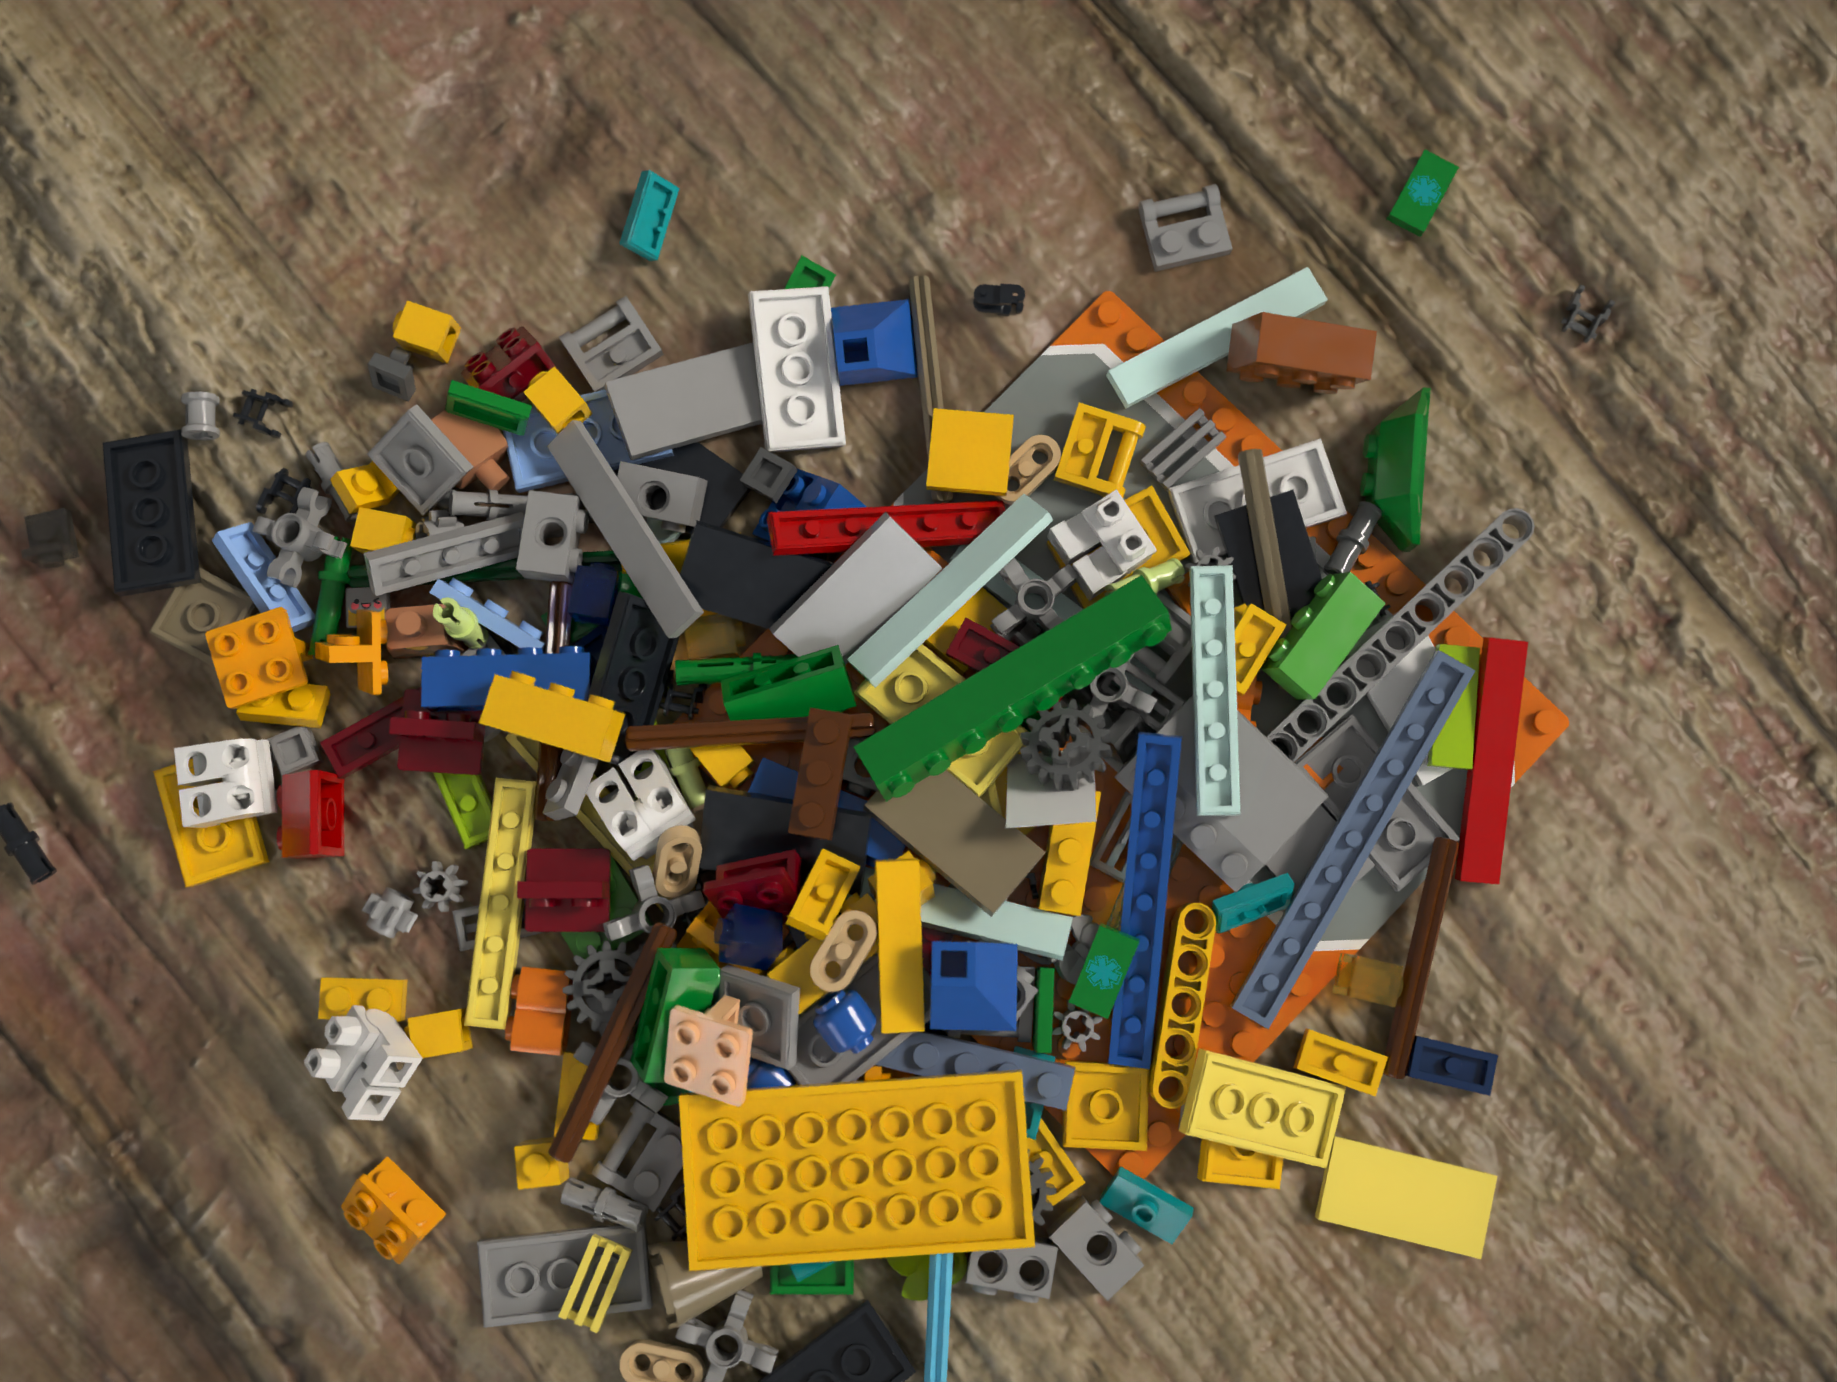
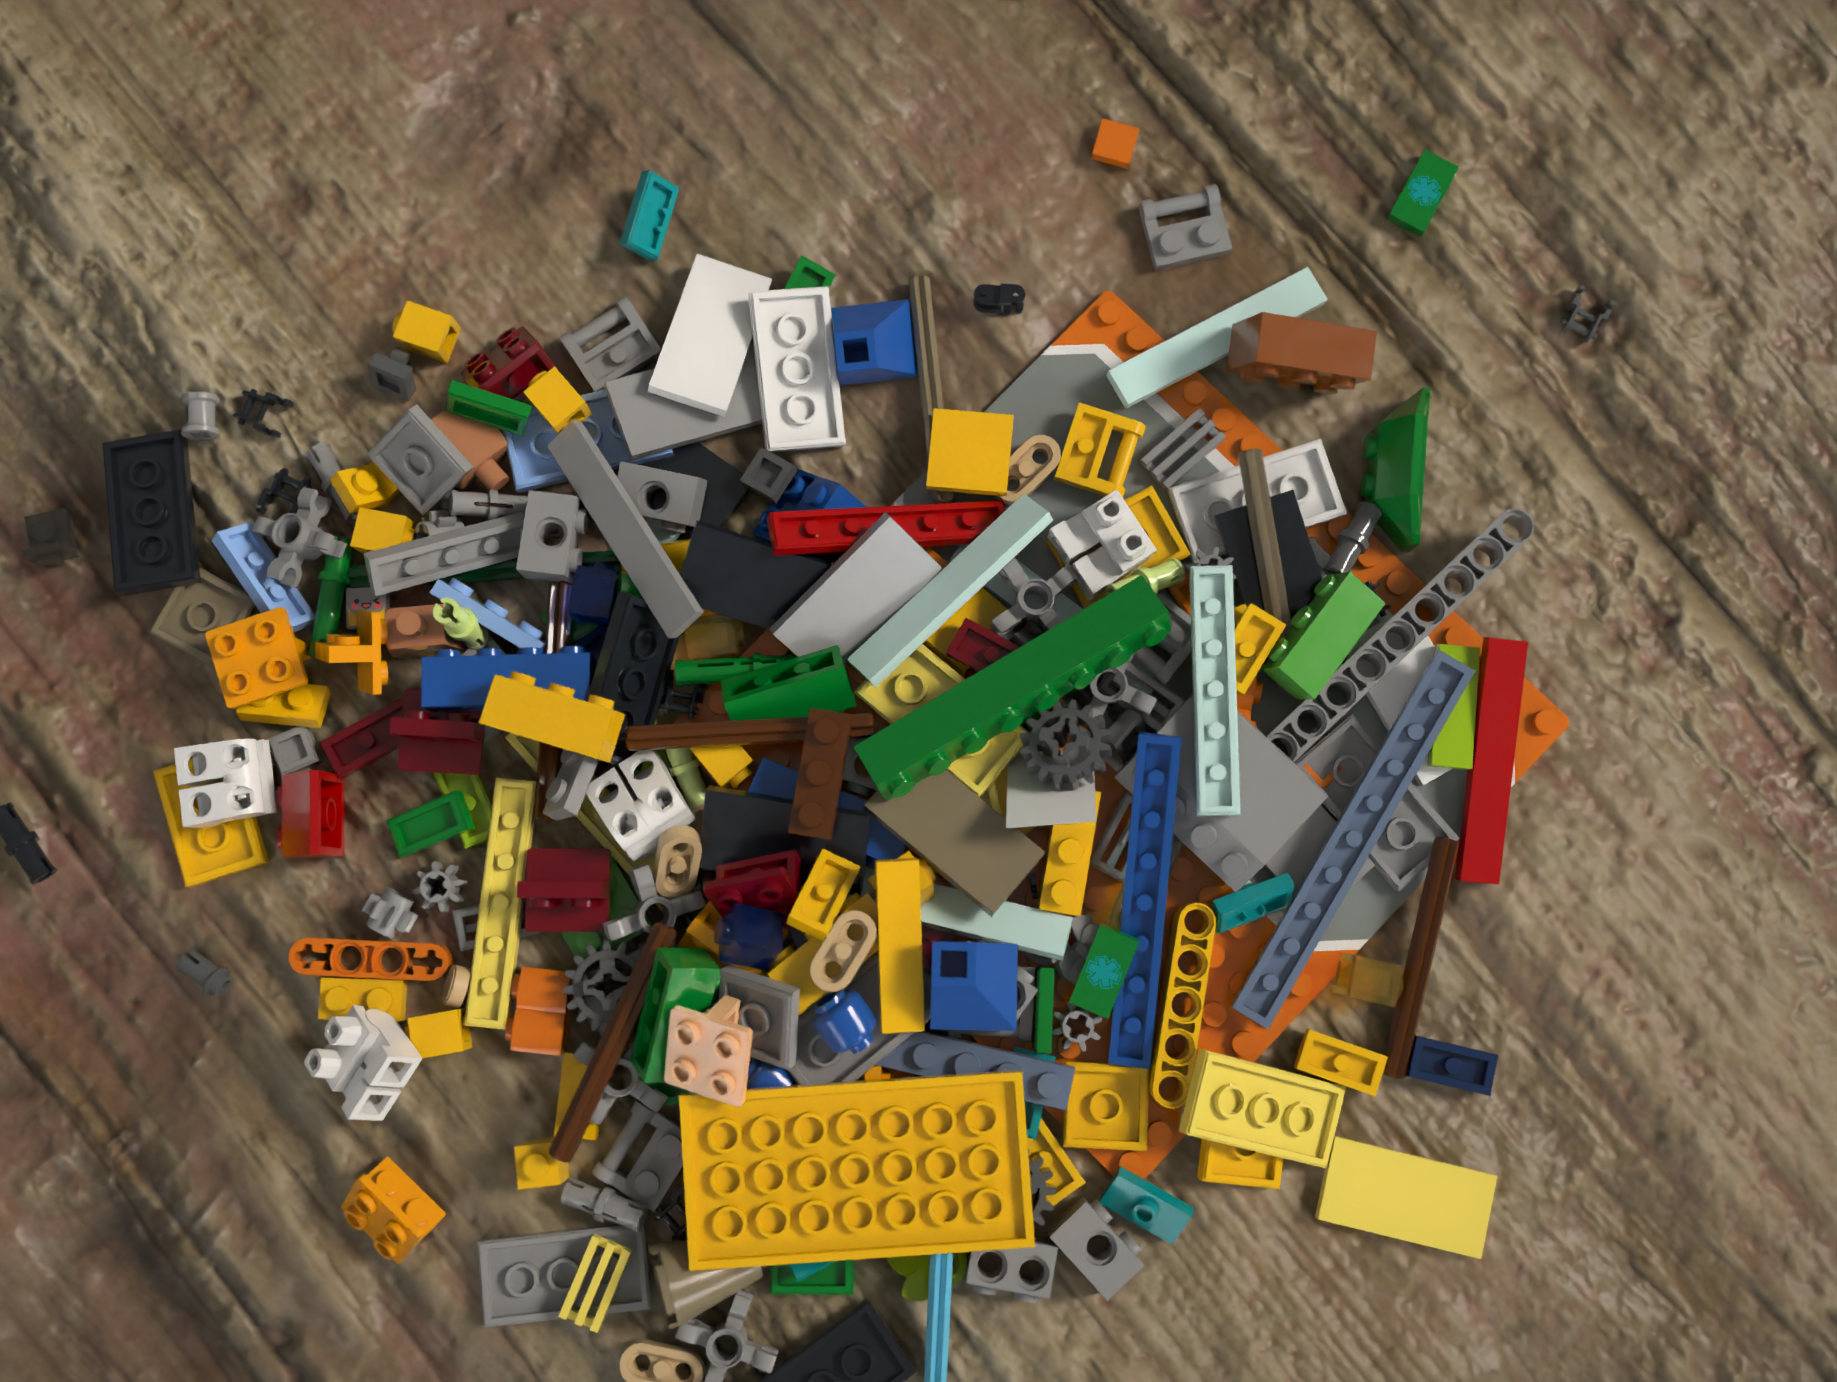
none -> dark grey pin [176,948,233,998]
none -> orange beam [288,937,454,981]
none -> green tile [386,790,475,858]
none -> tan tile [441,965,470,1008]
none -> white tile [648,254,772,417]
none -> orange tile [1091,118,1140,169]

